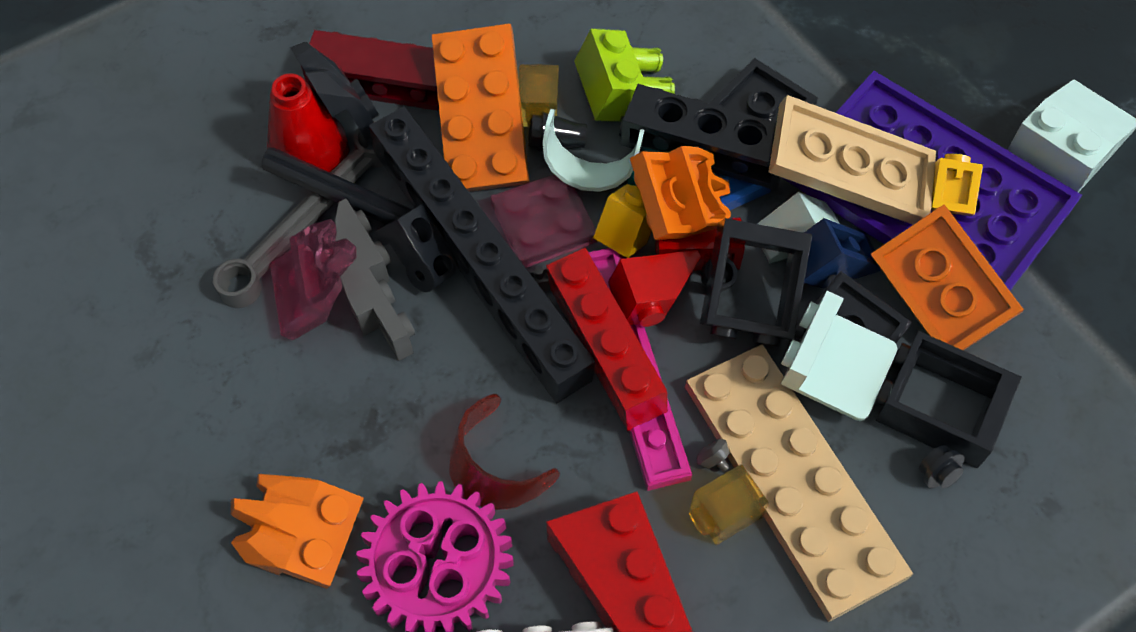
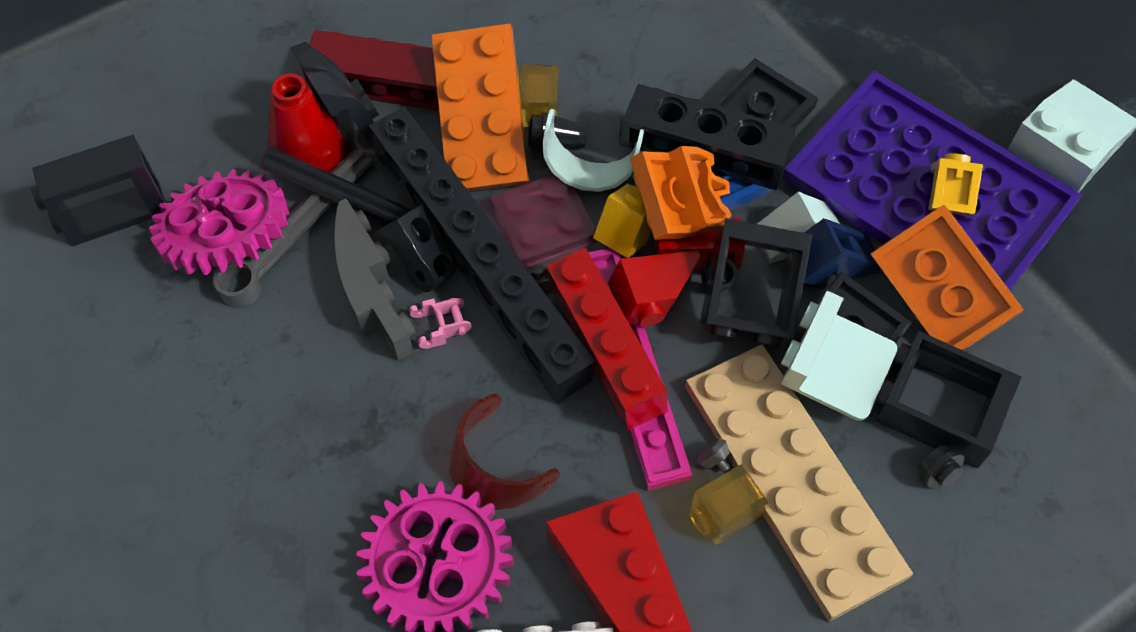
orange plate [231,474,364,589] -> none
clear pink plate [270,219,357,340] -> none
lime brick [574,29,675,121] -> none
tan plate [769,95,936,225] -> none
none -> black window [31,134,166,246]
none -> dark pink gear [149,169,290,275]
none -> bright pink piece [409,298,472,349]

